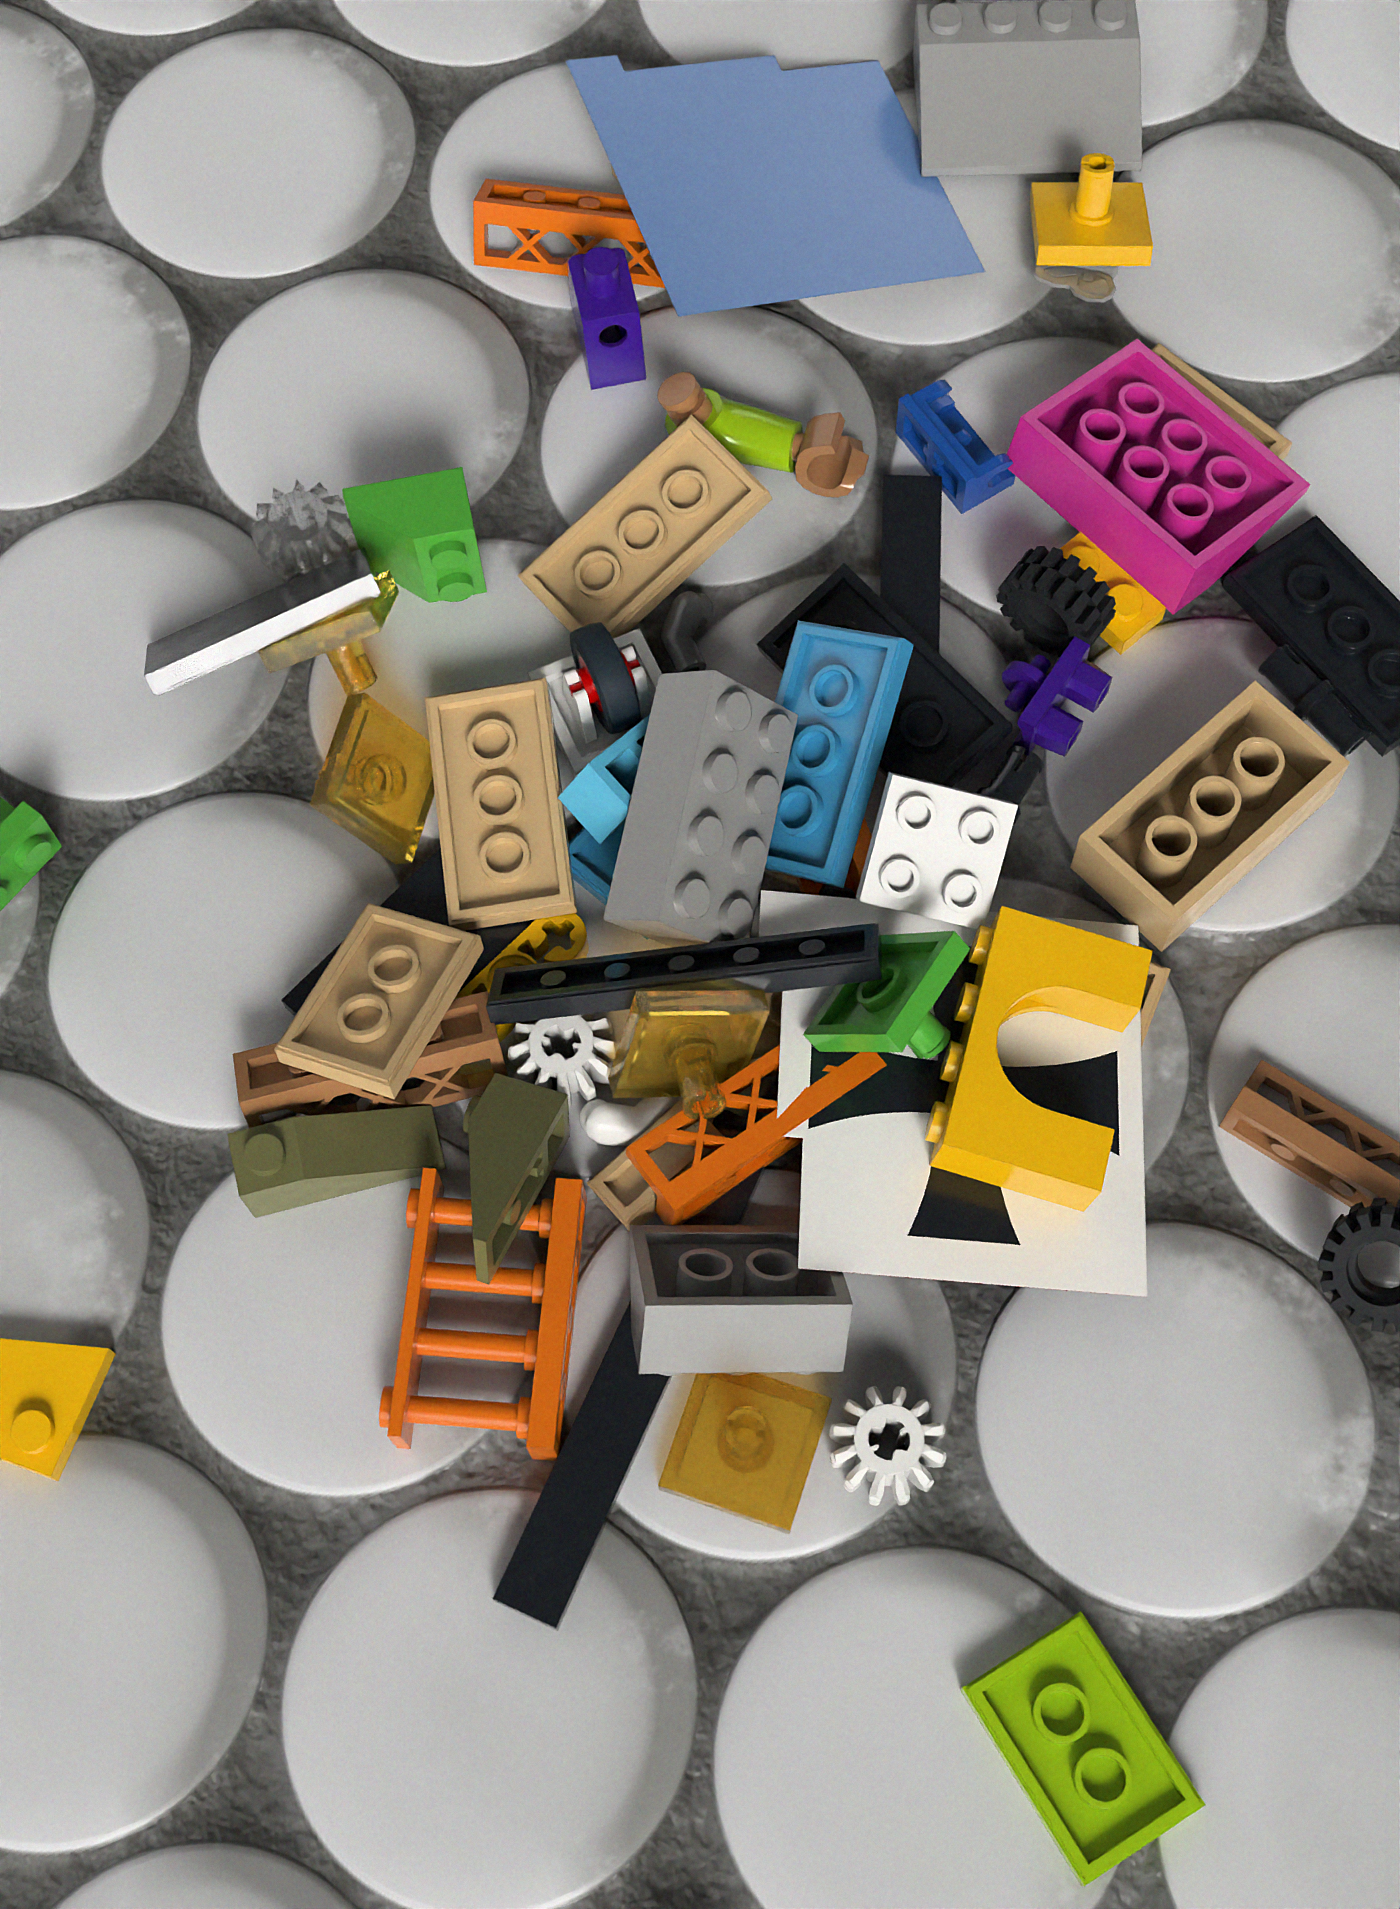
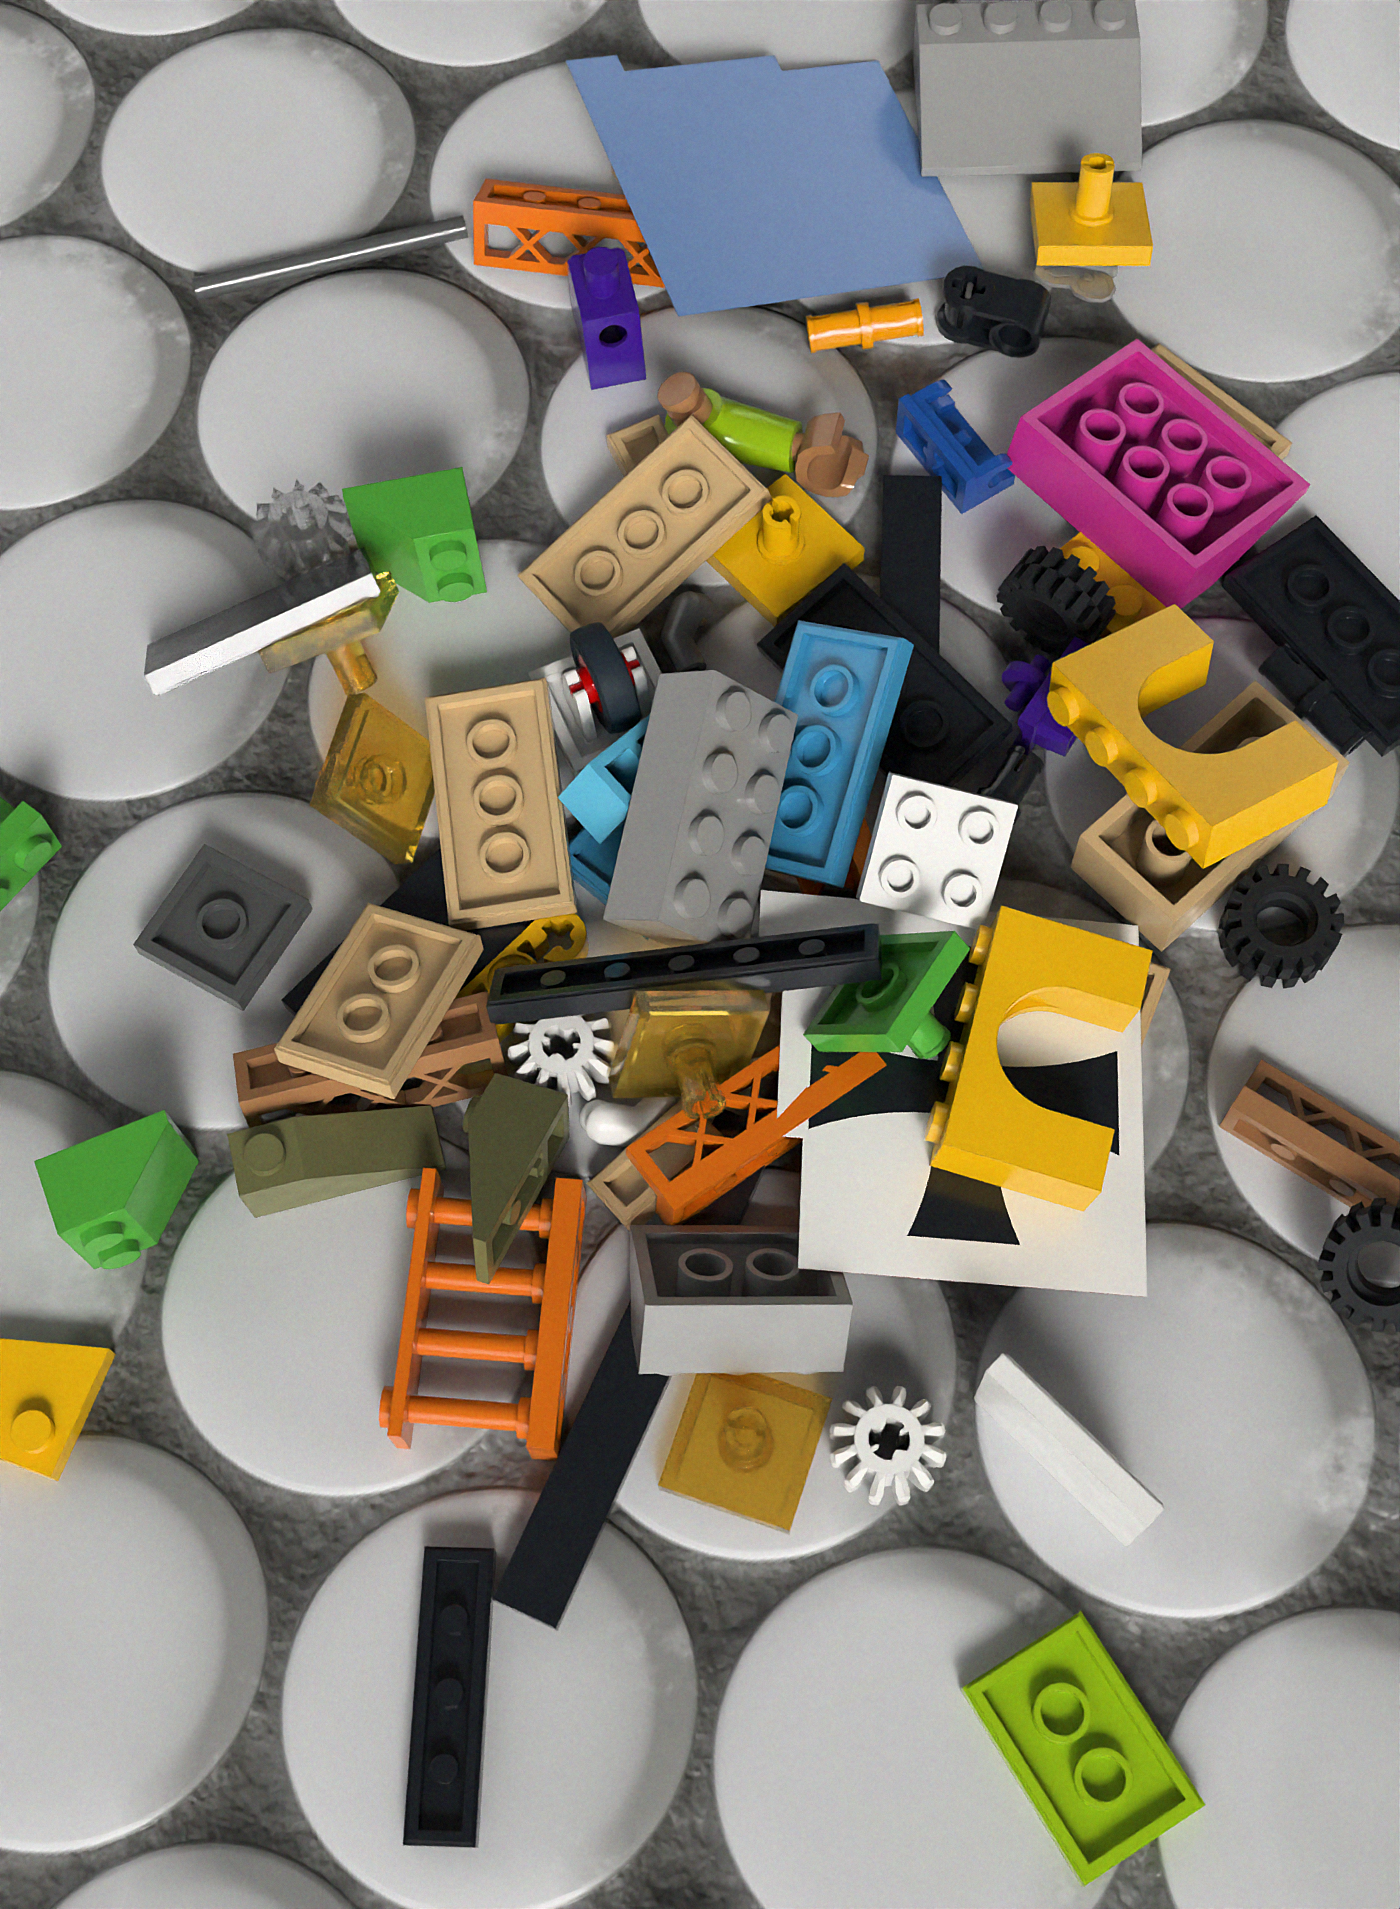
none -> bright green slope [34,1110,199,1269]
none -> dark grey plate [133,844,313,1011]
none -> dark grey piece [192,215,468,301]
none -> black tile [403,1546,497,1848]
none -> tan tile [606,414,669,477]
none -> yellow tile [706,474,865,627]
none -> light orange pin [806,298,924,353]
none -> black piece [936,266,1051,358]
none -> white tile [974,1354,1165,1547]
none -> yellow arch [1047,604,1339,869]
none -> black tyre [1218,864,1344,989]

